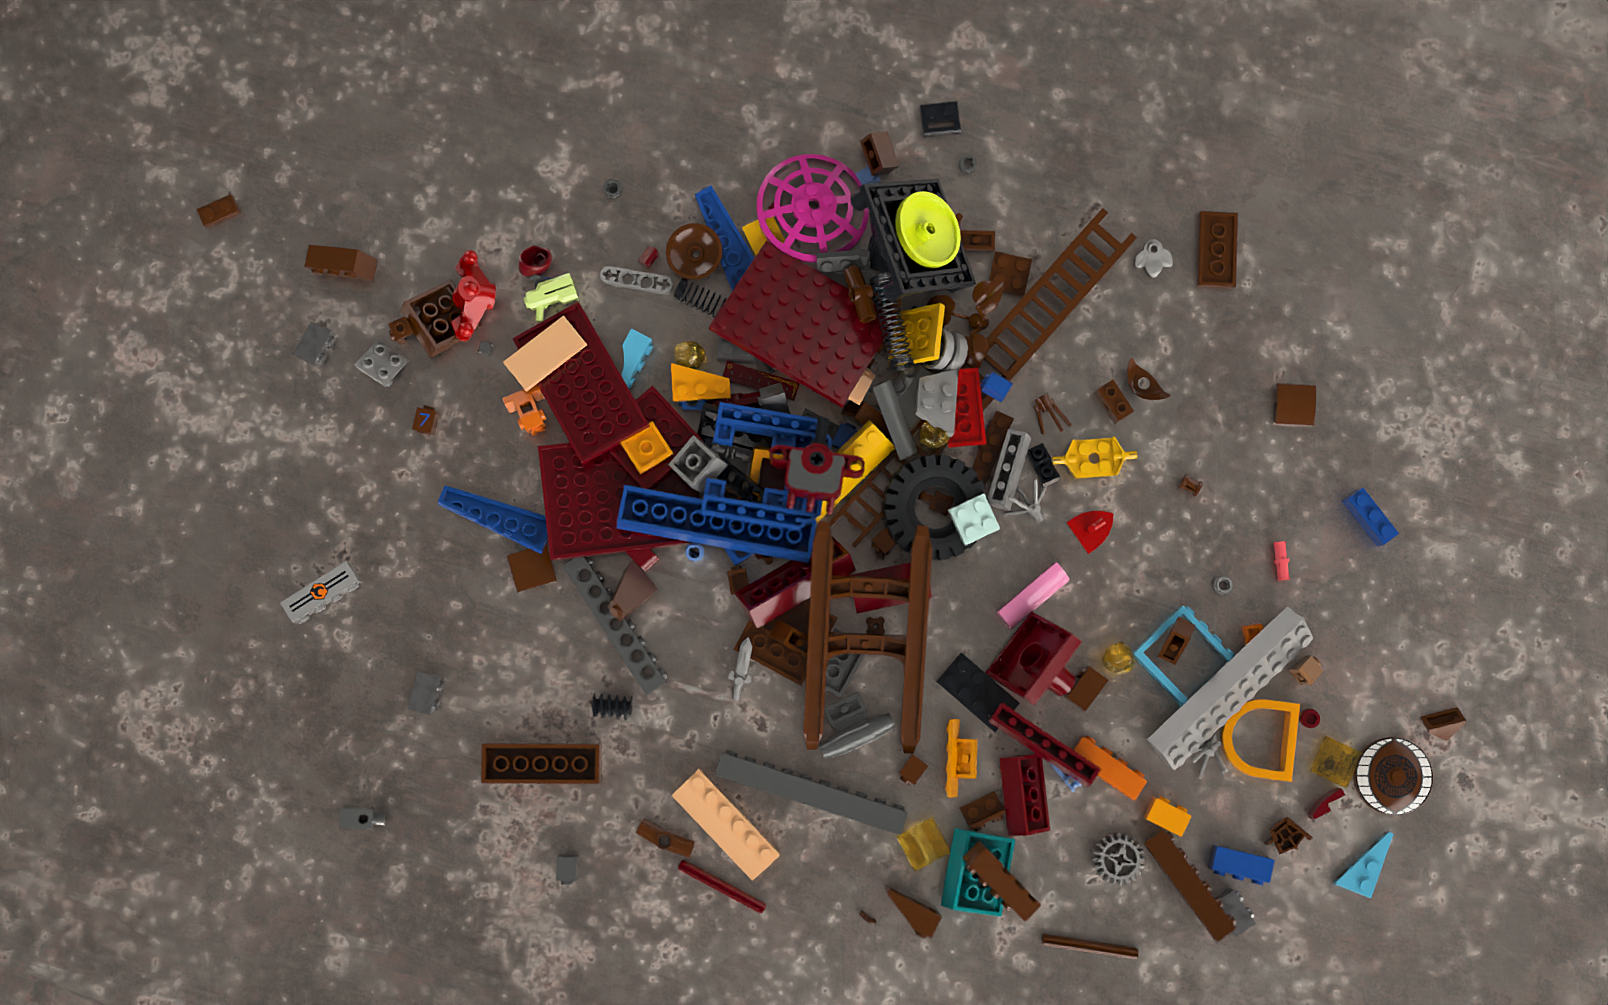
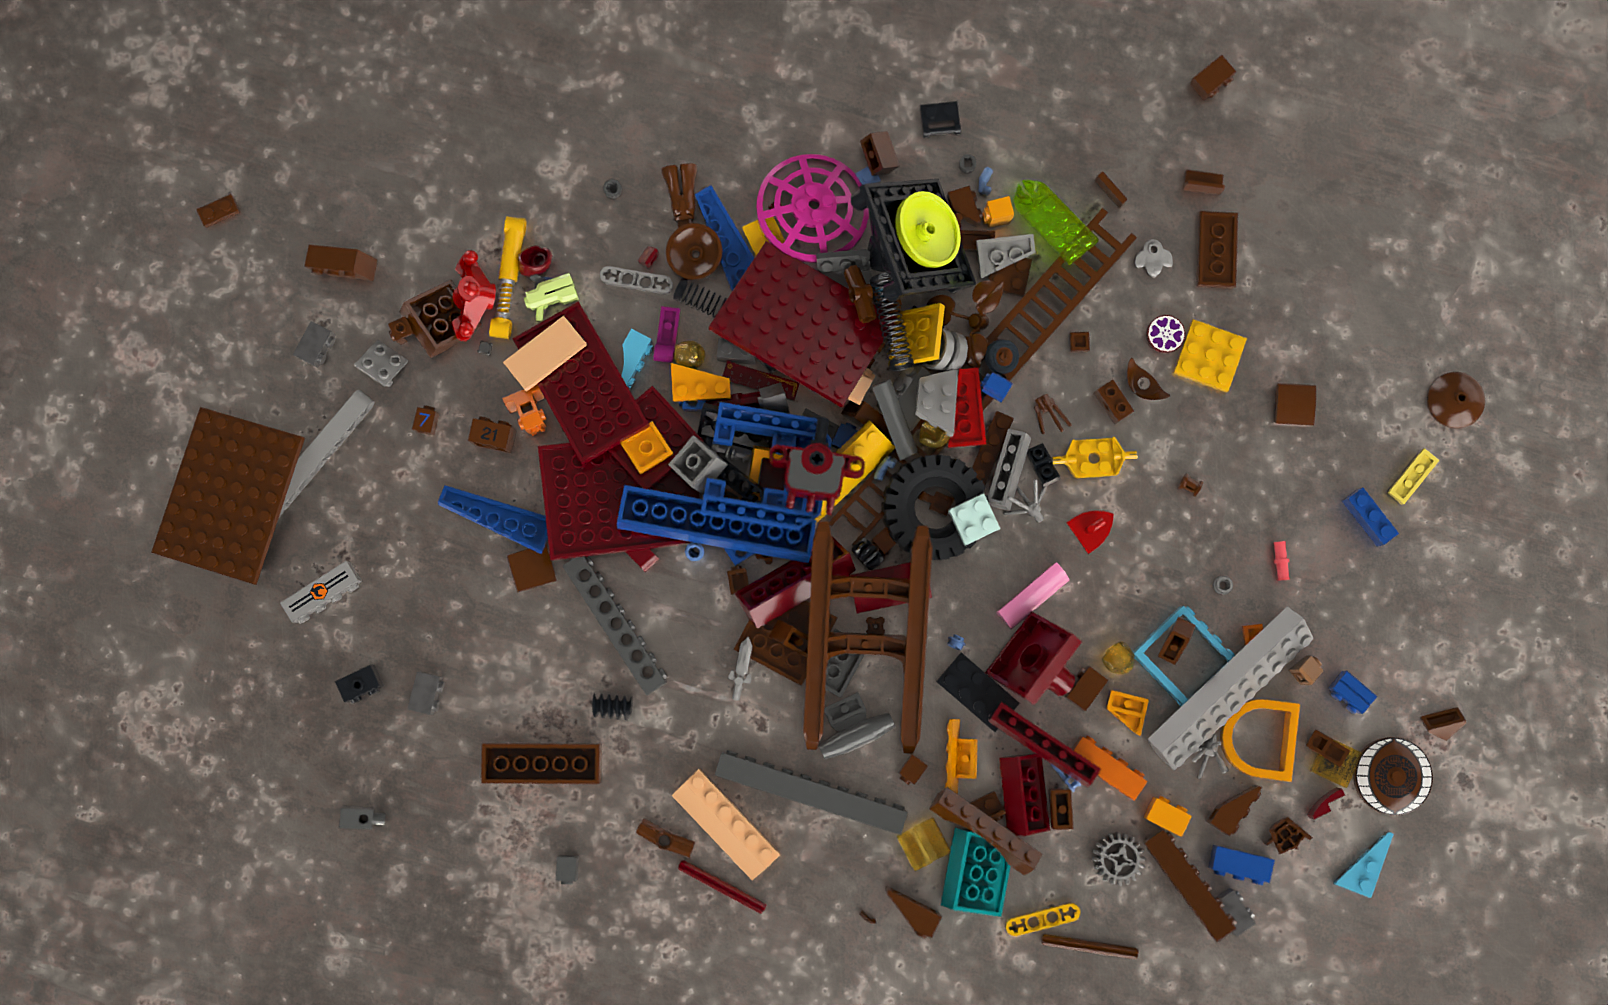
reddish brown slope [608,561,658,621] -> none
reddish brown wedge [962,841,1042,922] -> none
dark red tile [1299,709,1320,728] -> none
none -> reddish brown plate [151,407,305,585]
none -> light grey beam [279,390,375,517]
none -> black brick [335,665,384,704]
none -> reddish brown brick [468,416,517,453]
none -> yellow piece [489,216,527,339]
none -> magenta plate [653,306,681,363]
none -> reddish brown piece [661,163,697,228]
none -> black gear [851,538,884,570]
none -> medium blue arm [873,456,897,481]
none -> reddish brown arch [929,787,1042,876]
none -> reddish brown slope [947,186,983,227]
none -> medium blue plate [947,634,966,651]
none -> light grey wing [976,234,1035,279]
none -> medium blue arm [978,167,993,196]
none -> light orange brick [982,196,1014,229]
none -> black wheel [985,339,1019,374]
none -> yellow beam [1005,903,1080,936]
none -> clear neon green plate [1014,180,1099,265]
none -> reddish brown brick [1048,788,1073,830]
none -> reddish brown tile [1069,332,1090,352]
none -> reddish brown tile [1095,171,1127,209]
none -> light orange wing [1106,690,1149,736]
none -> tile [1147,315,1185,353]
none -> yellow plate [1173,319,1247,392]
none -> reddish brown panel [1183,170,1225,195]
none -> reddish brown brick [1189,55,1237,100]
none -> reddish brown slope [1206,785,1262,836]
none -> reddish brown slope [1306,730,1350,768]
none -> blue brick [1328,671,1377,714]
none -> light yellow plate [1387,448,1440,505]
none -> reddish brown dish [1427,372,1485,429]

